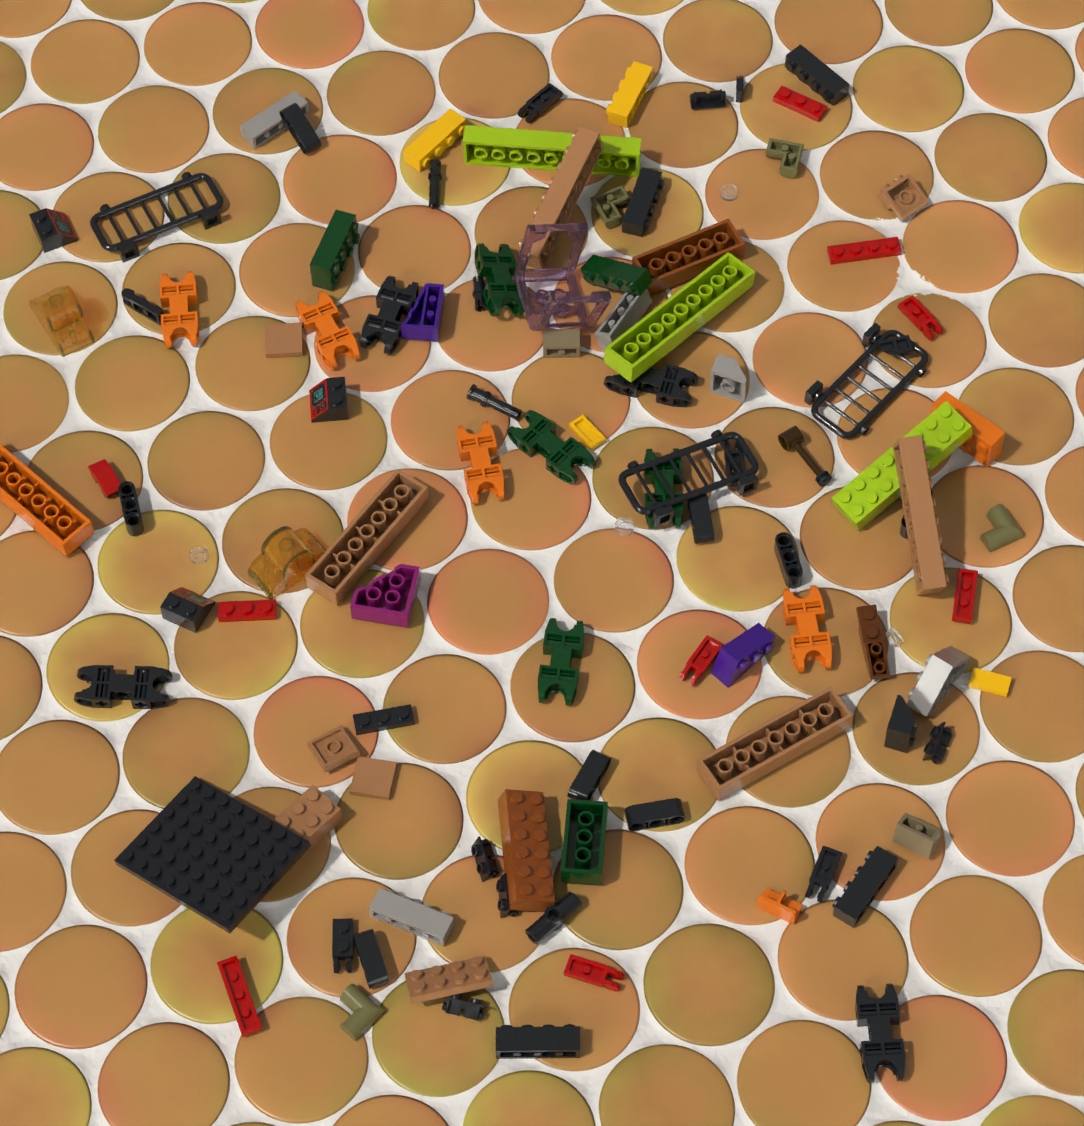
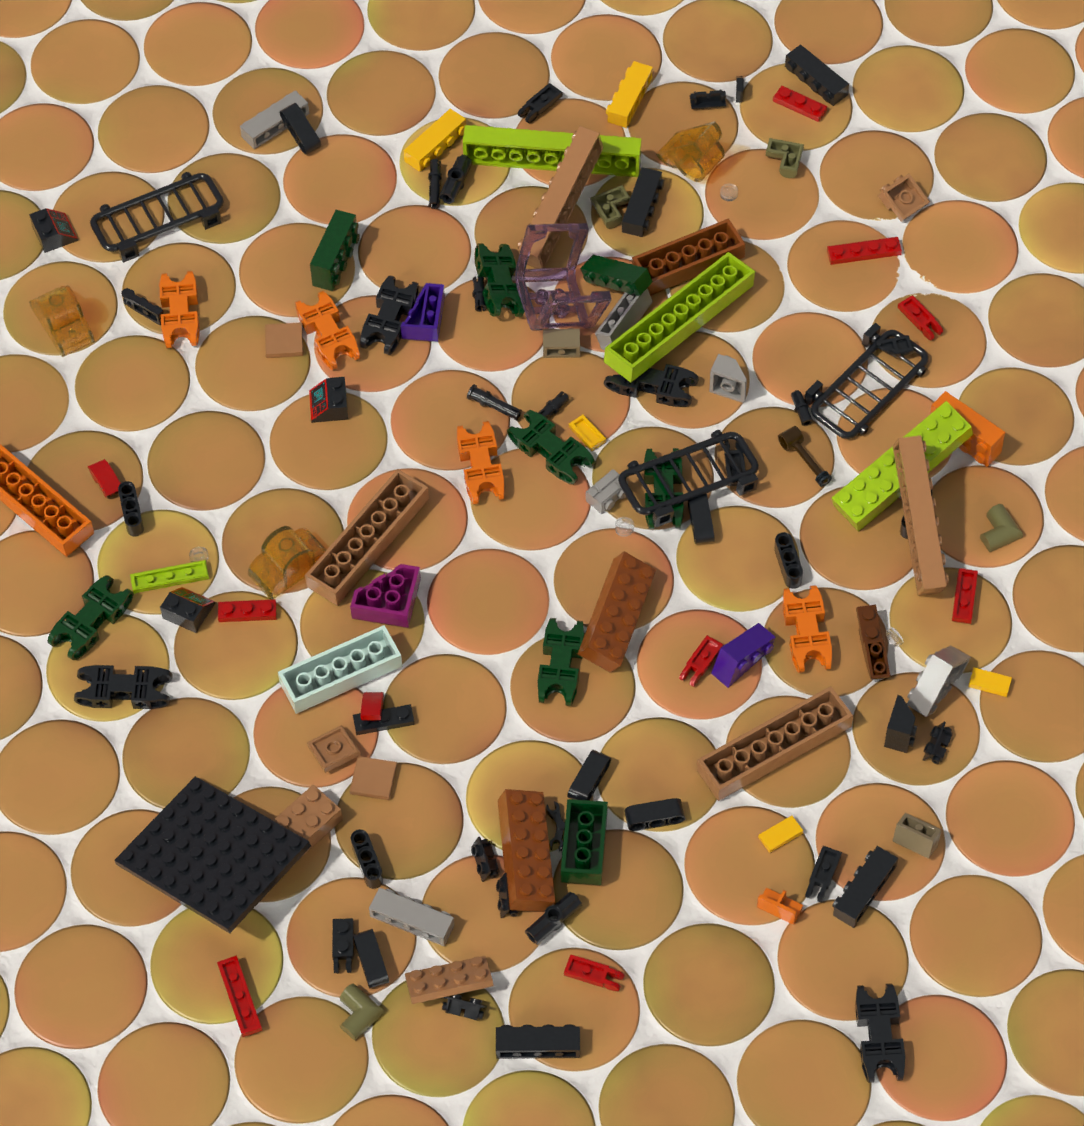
none -> dark green piece [47,575,134,660]
none -> lime tile [130,560,209,594]
none -> light aqua brick [278,625,403,714]
none -> black beam [350,829,383,889]
none -> red slope [360,692,384,720]
none -> black piece [440,154,472,204]
none -> black pin [538,391,569,419]
none -> black piece [546,801,565,852]
none -> dark orange brick [578,551,656,672]
none -> light grey brick [586,469,628,514]
none -> clear yellow brick [656,121,725,182]
none -> yellow tile [758,815,803,853]
none -> black axle [791,390,813,426]

